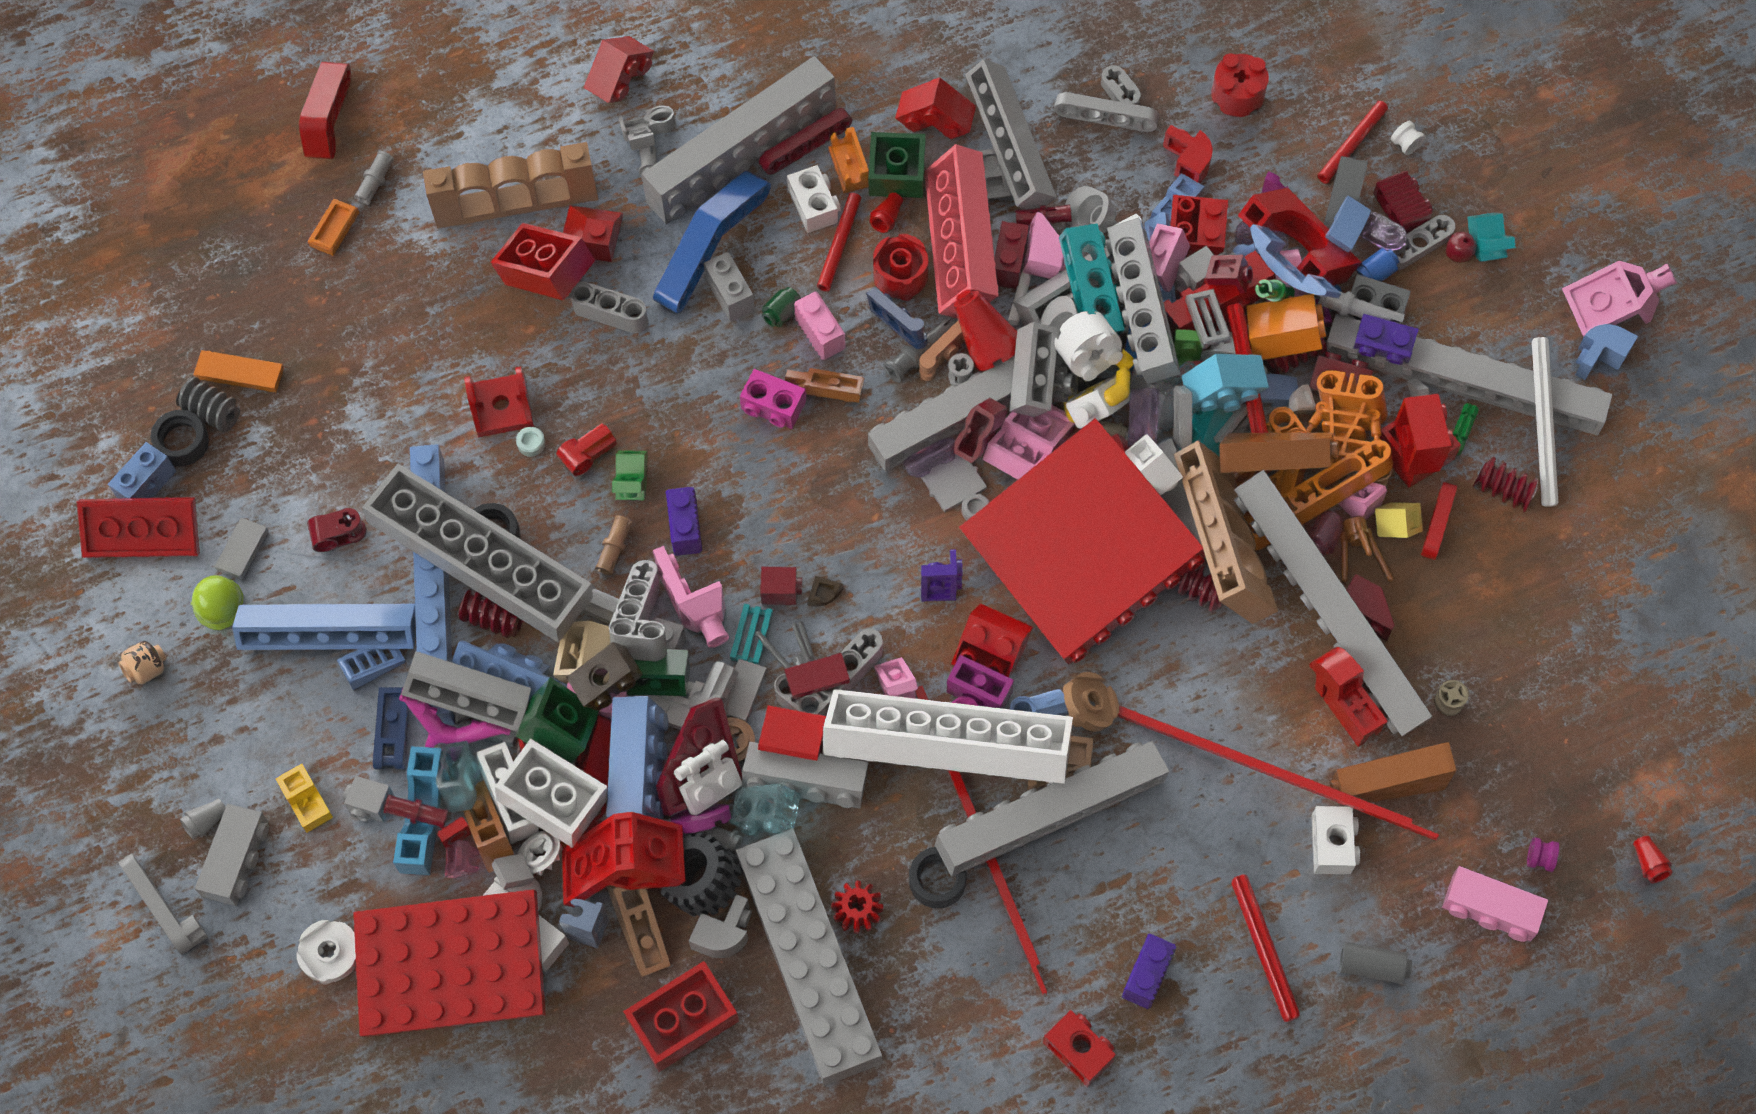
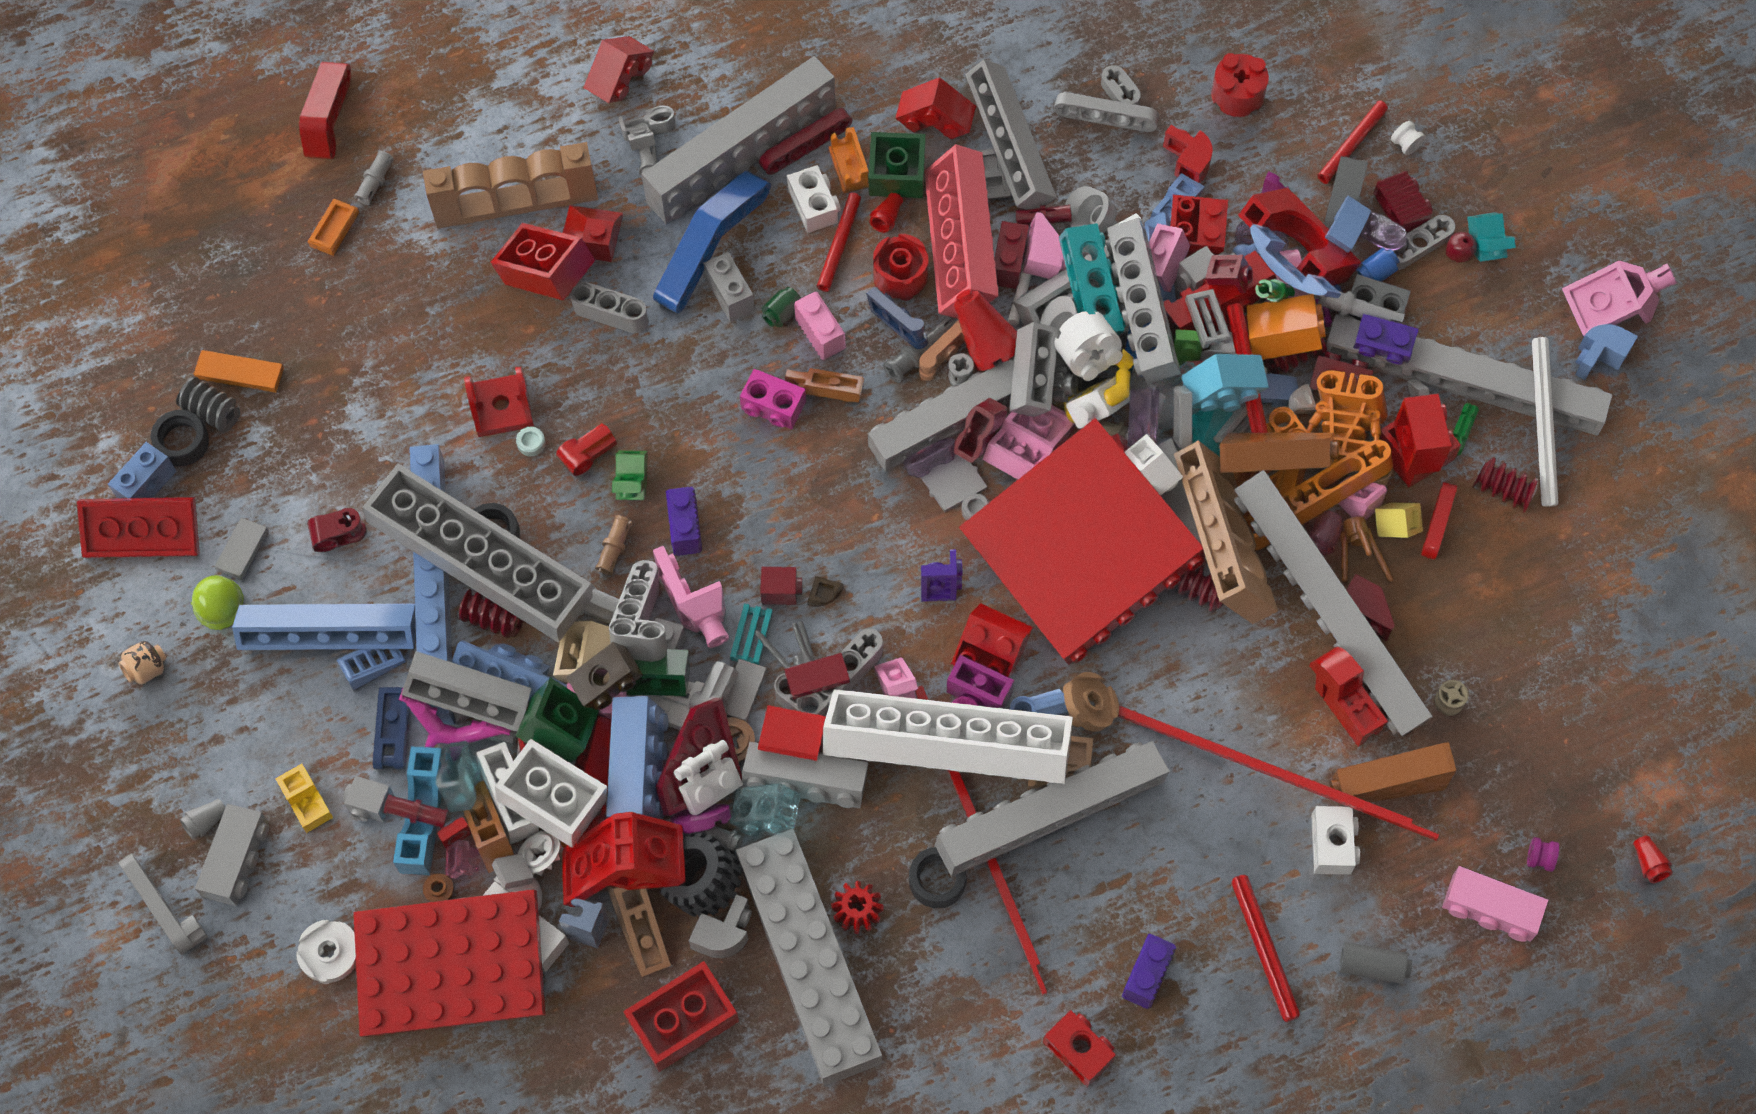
none -> dark orange plate [423,873,454,902]

